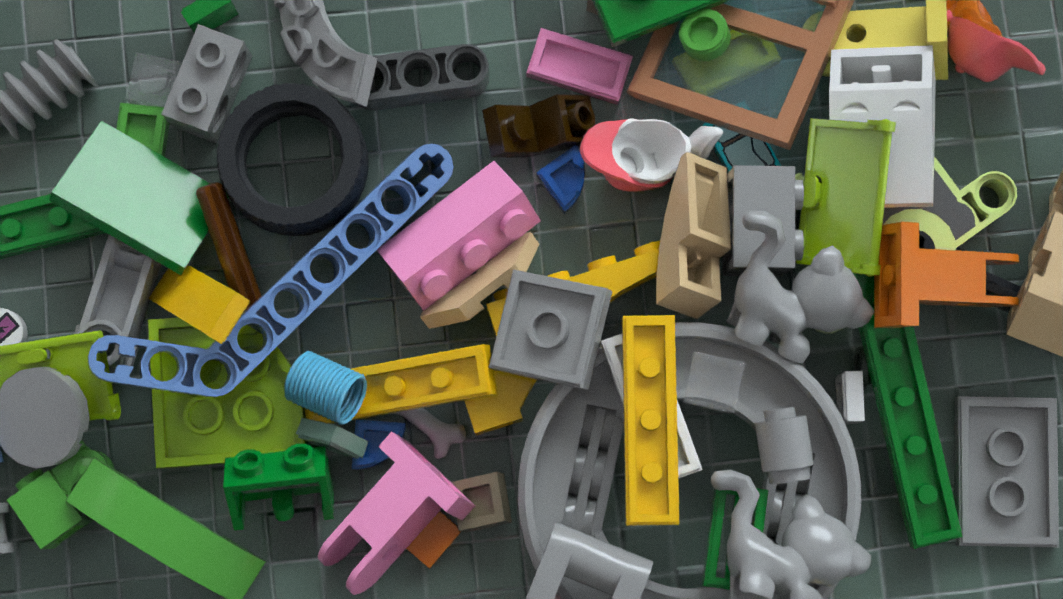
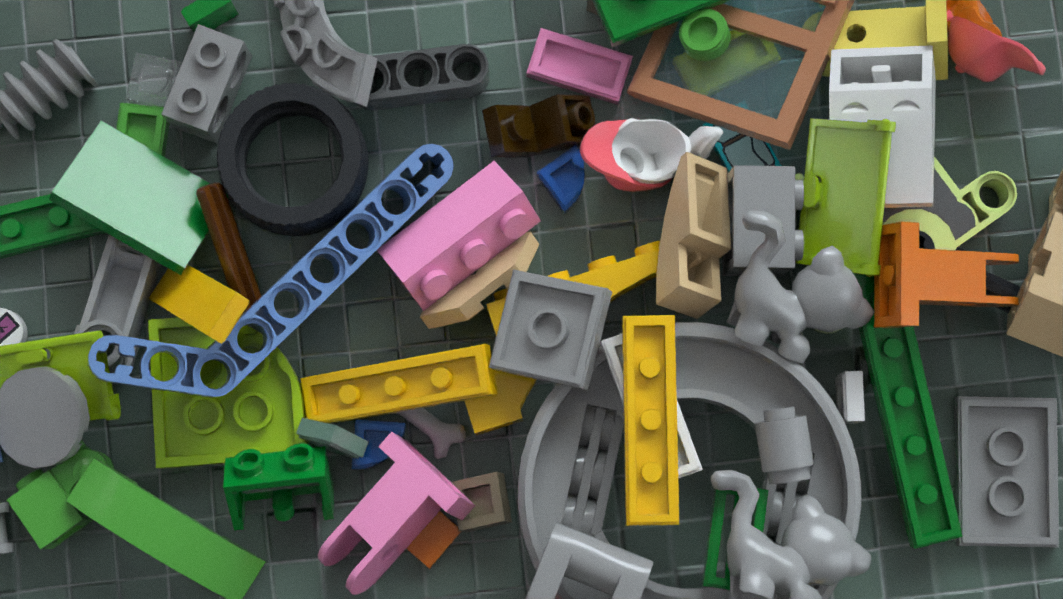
medium azure piece [284,351,367,425] -> none
clear tile [683,351,745,414] -> none

